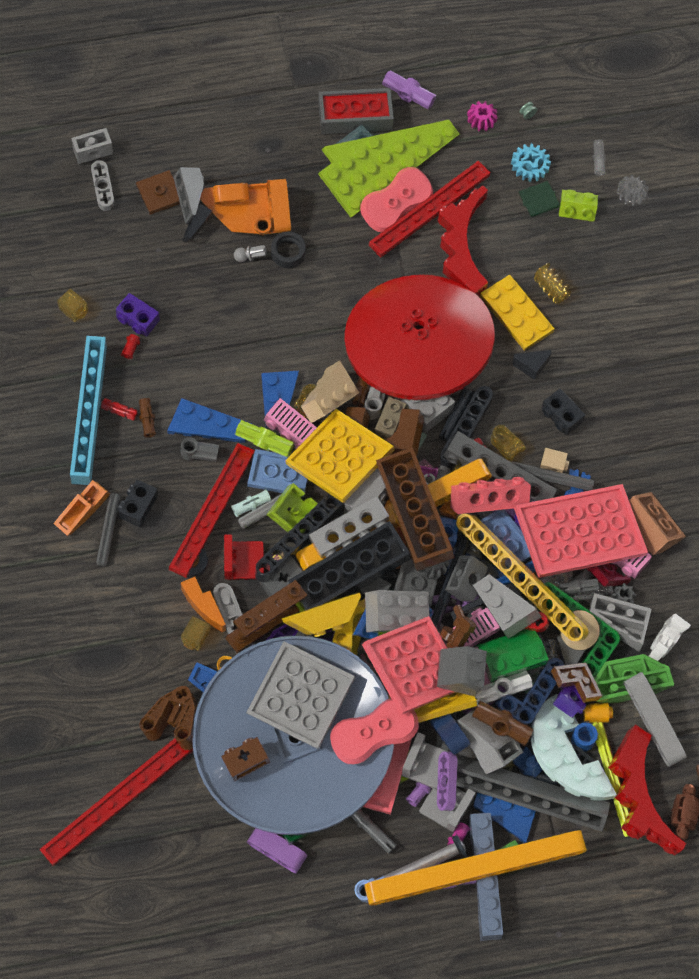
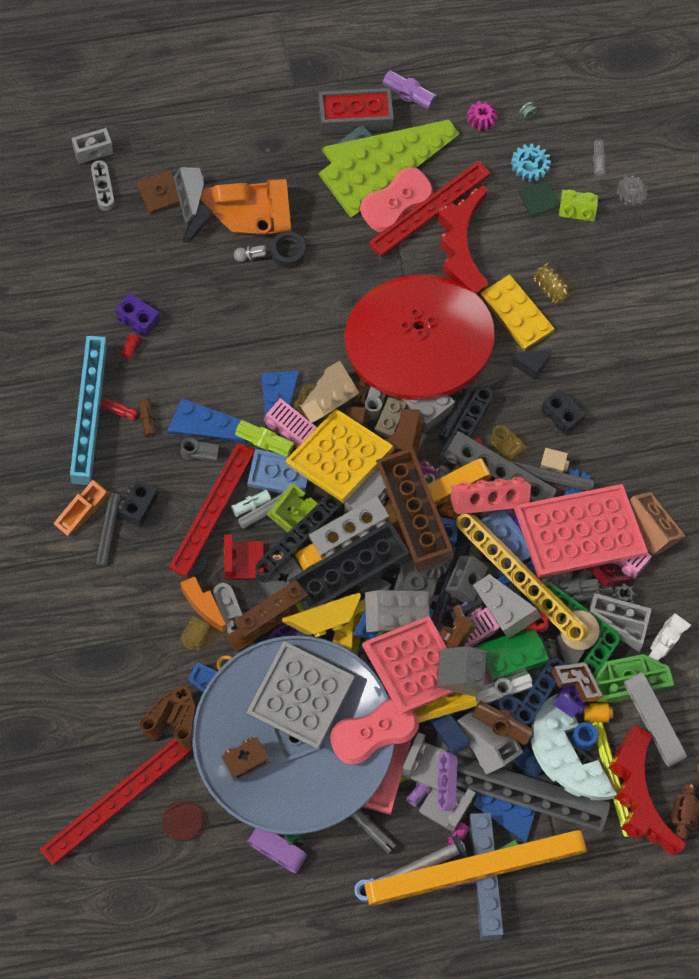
clear yellow brick [57,288,88,322] -> none
none -> clear red tile [162,800,203,842]

